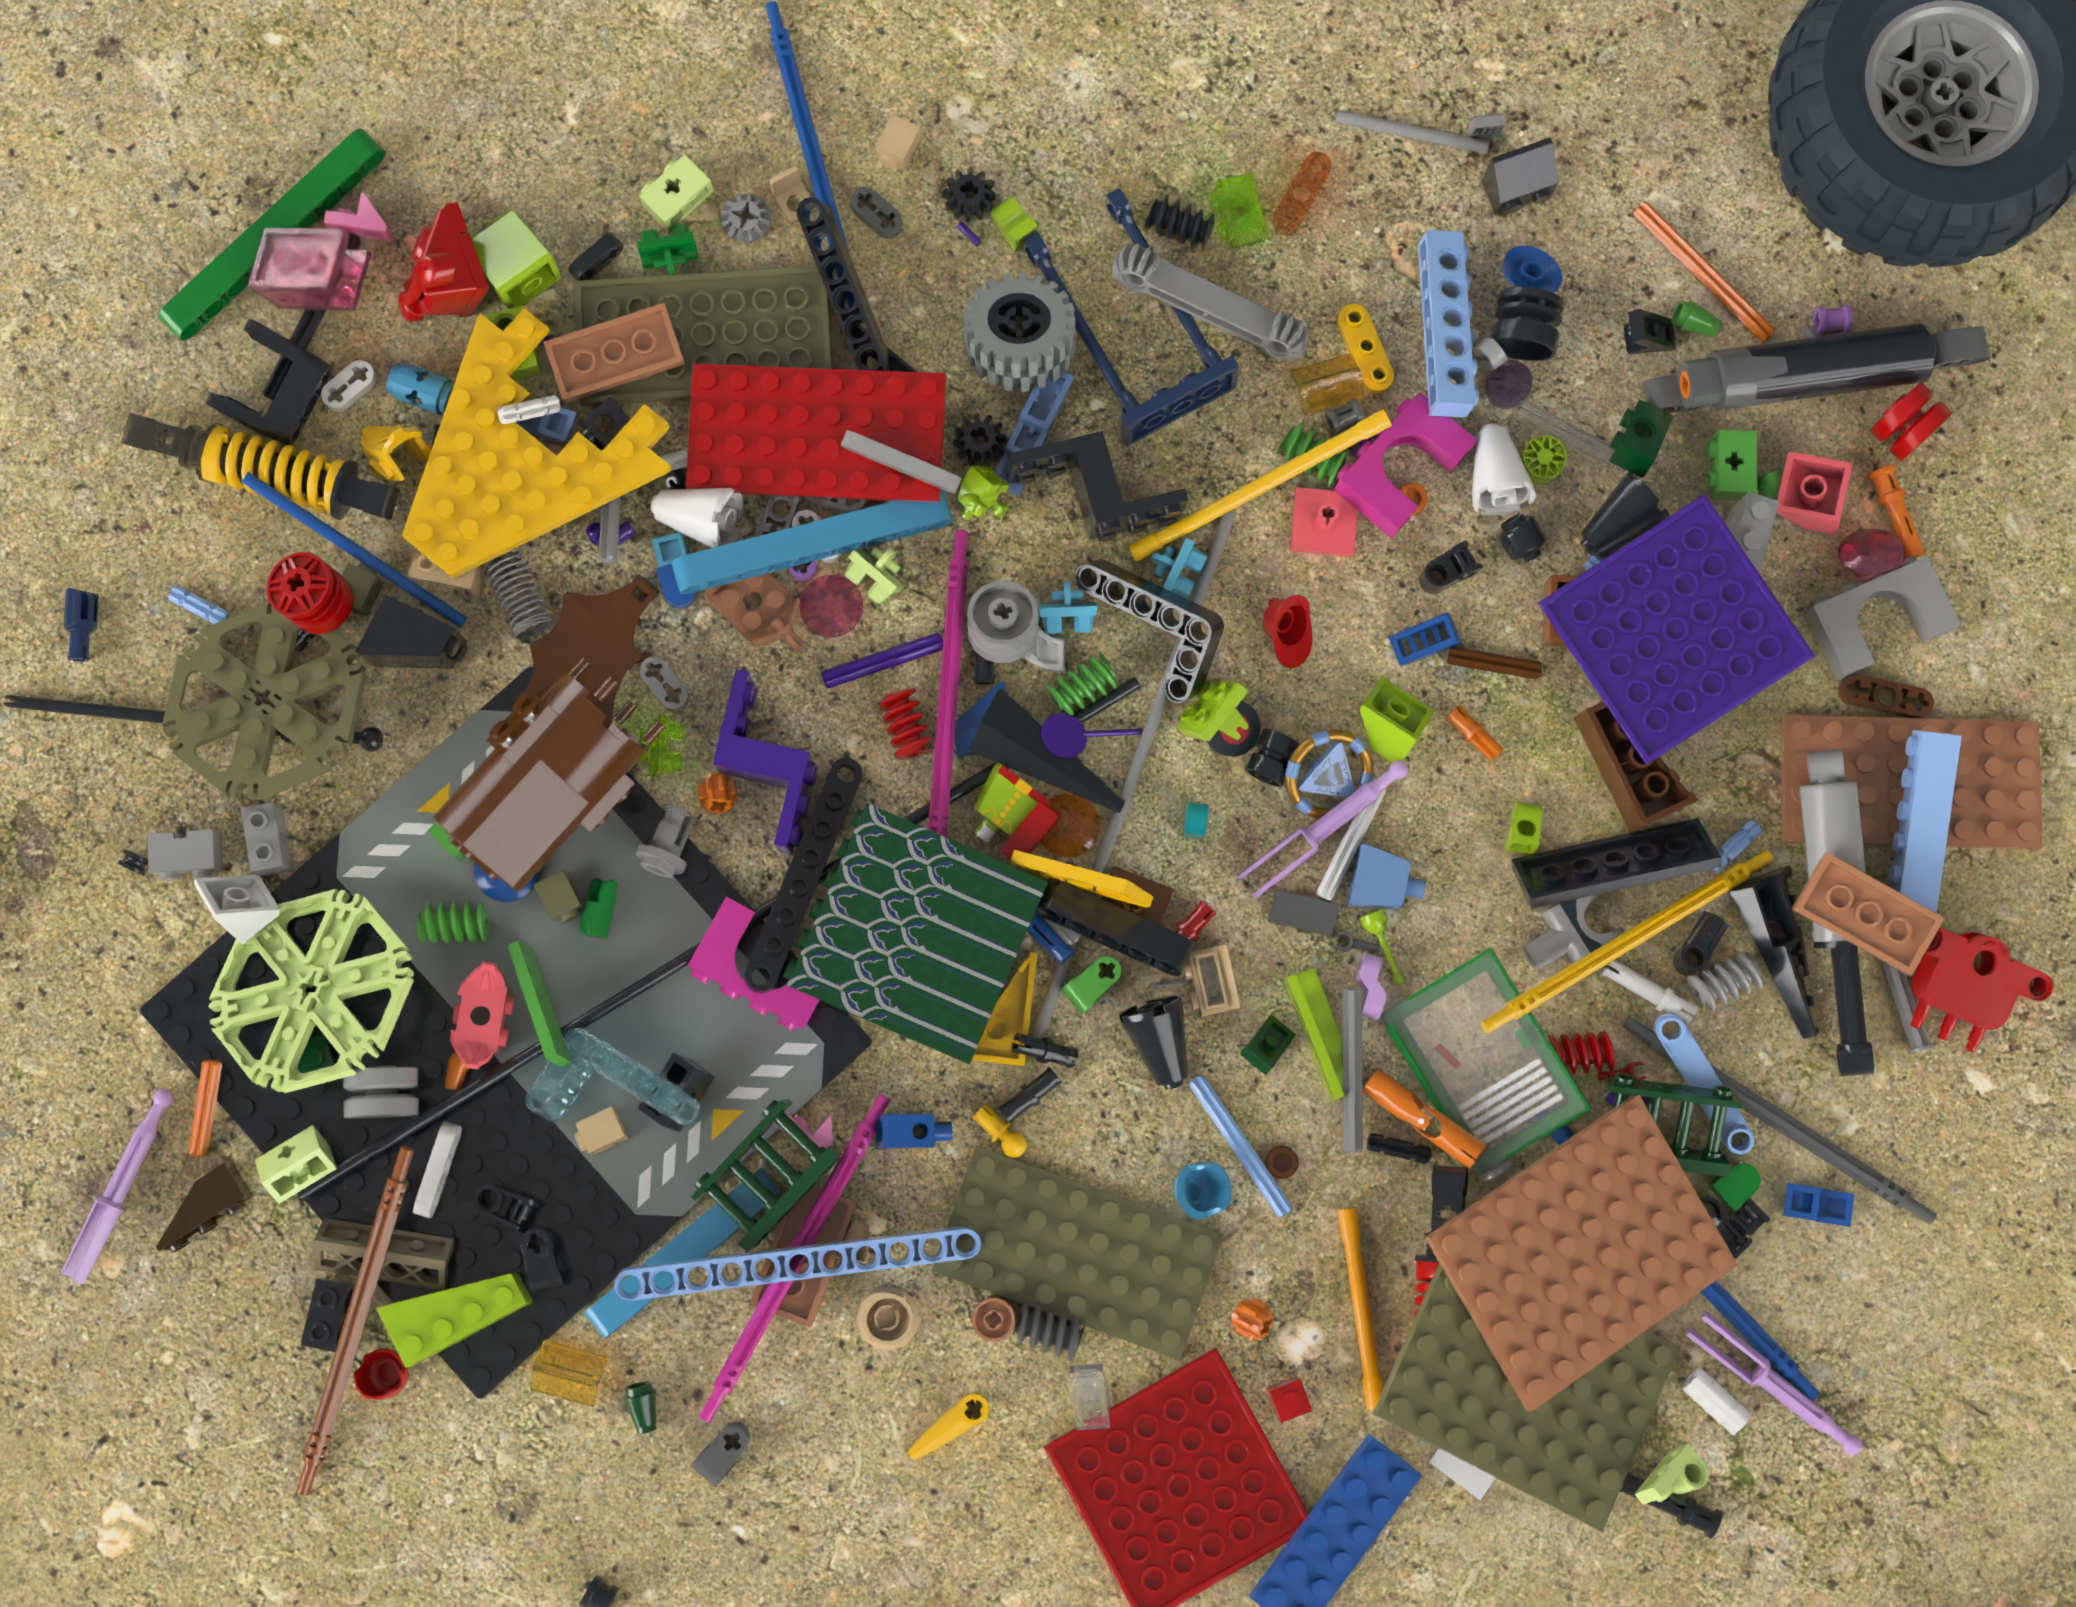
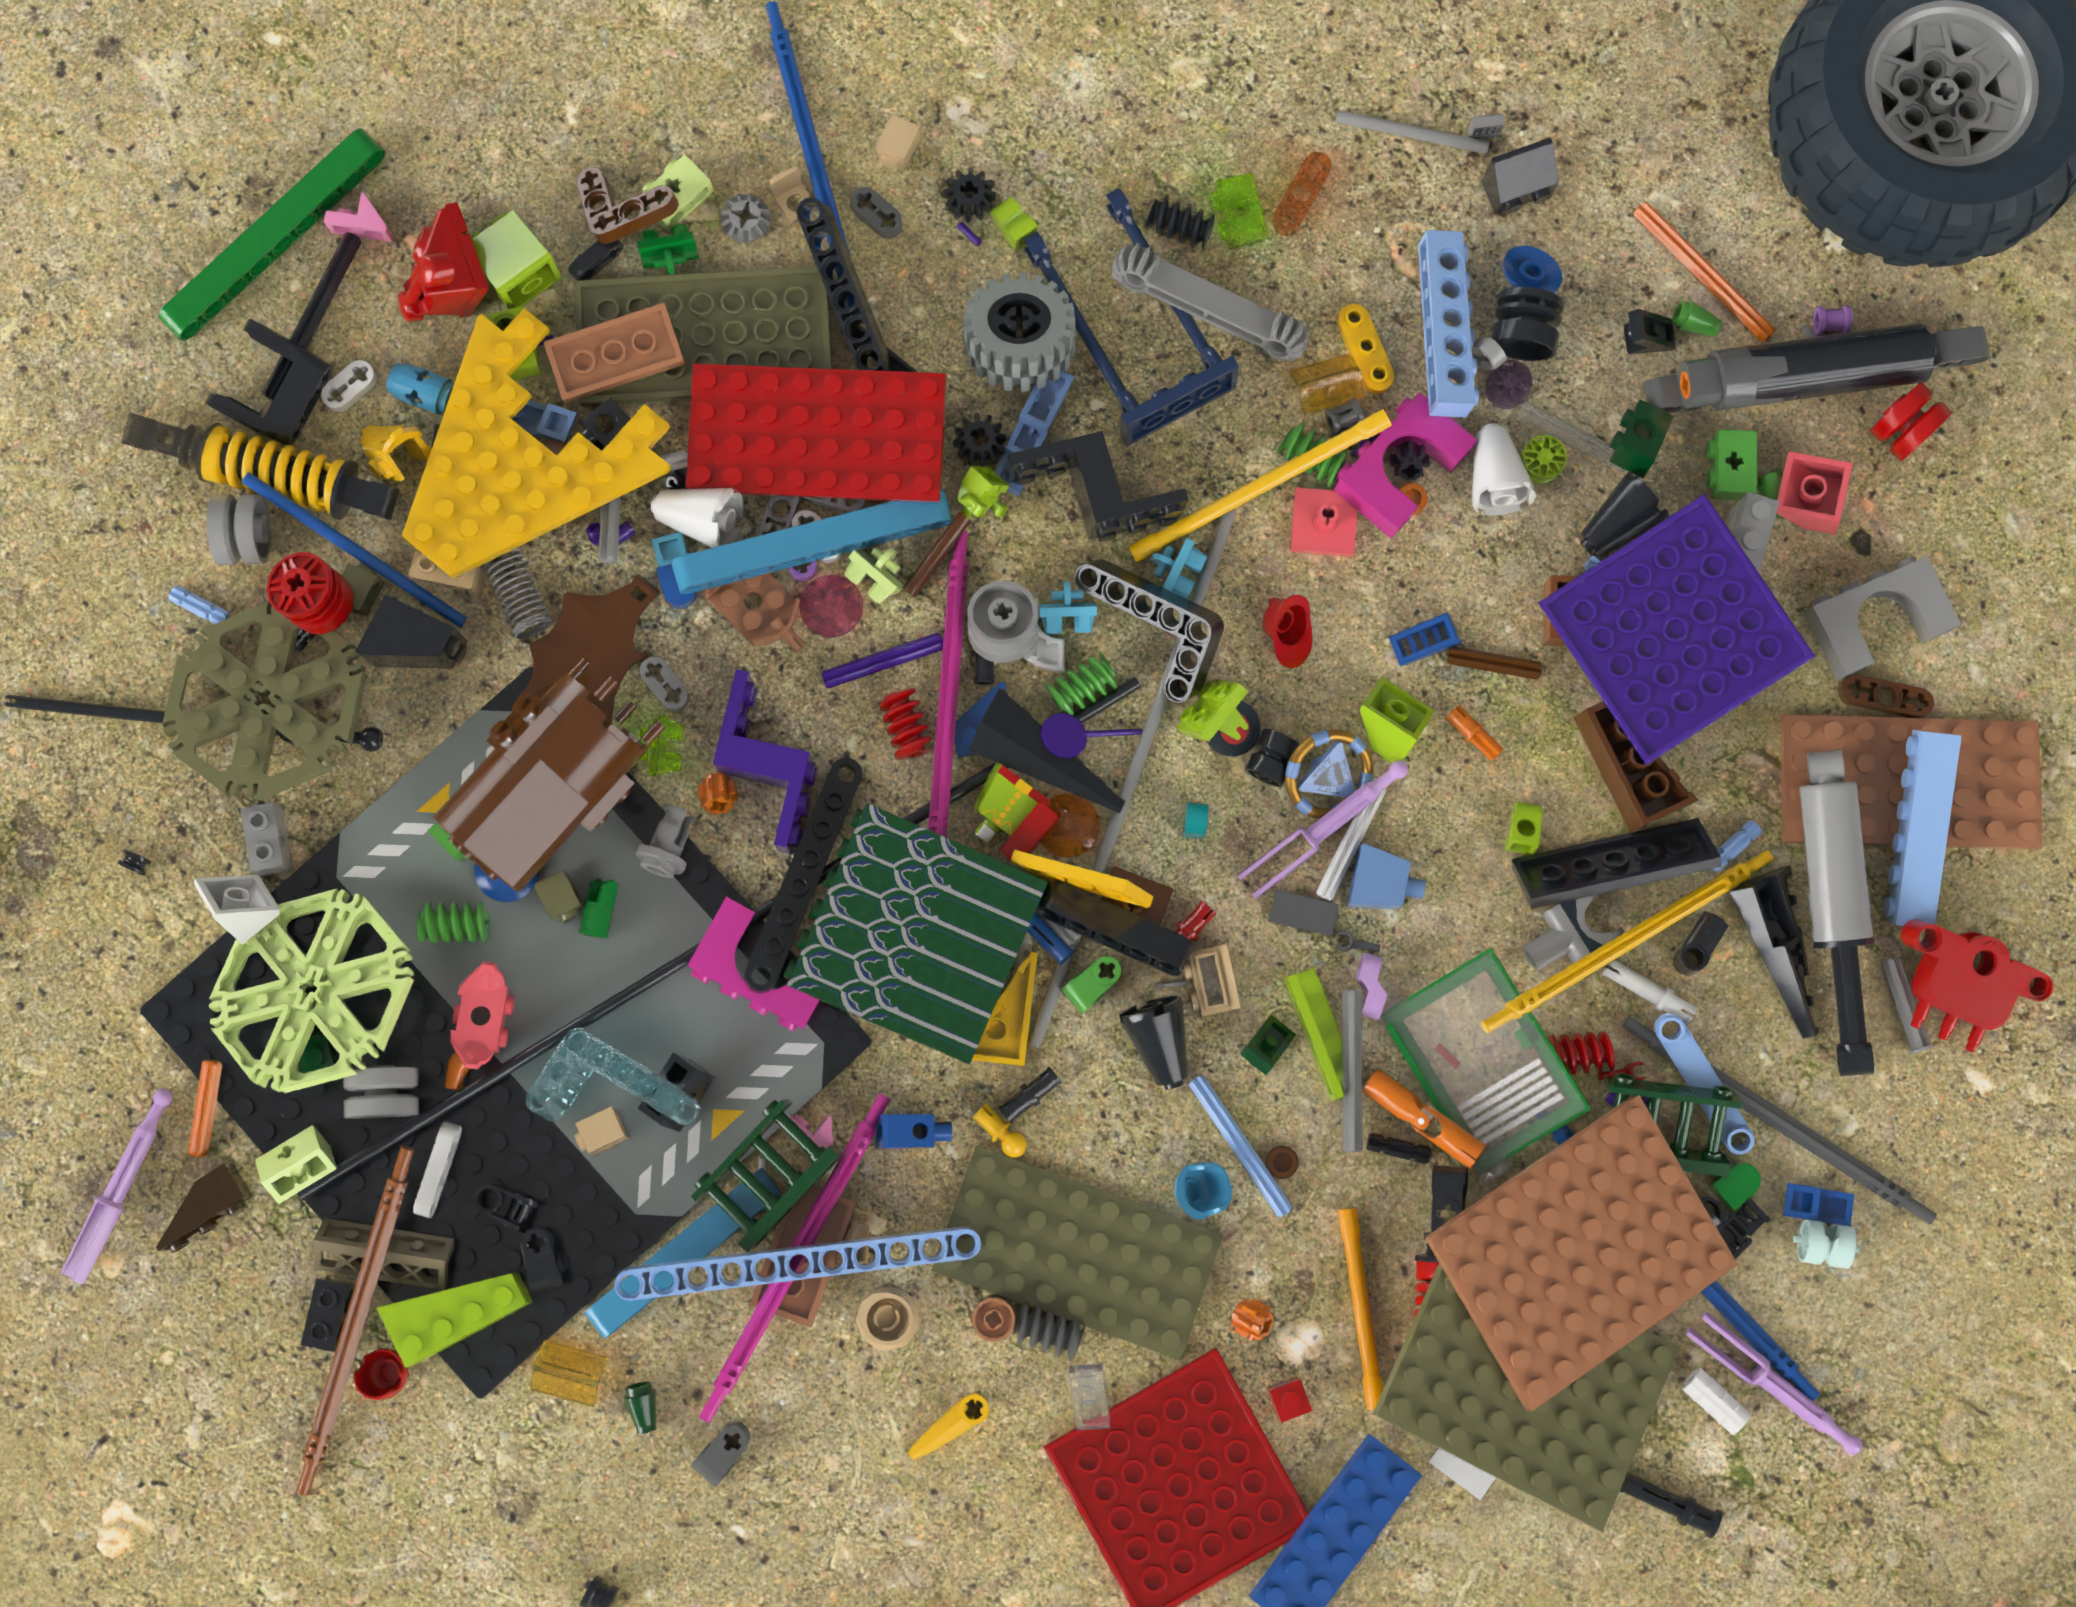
dark blue arm [63,588,99,662] -> none
light grey brick [147,829,223,881] -> none
clear pink torso [248,228,372,311] -> none
white axle [498,395,560,424] -> none
bright green tile [508,940,571,1067] -> none
light grey beam [840,430,962,494] -> none
black pin [1011,1032,1078,1068] -> none
lime hinge [1359,908,1404,985] -> none
black piece [1419,540,1483,594] -> none
black head [1498,513,1546,562] -> none
yellowish green plate [1634,1444,1709,1505] -> none
light grey piece [1687,952,1763,1011] -> none
nougat plate [1792,852,1945,976] -> none
clear pink dish [1838,529,1904,580] -> none
orange pin [1867,464,1926,559] -> none
none -> light grey wheel [207,493,271,566]
none -> reddish brown beam [577,167,679,244]
none -> reddish brown piece [902,512,971,598]
none -> black gear [1389,441,1430,480]
none -> light aqua wheel [1793,1219,1860,1269]

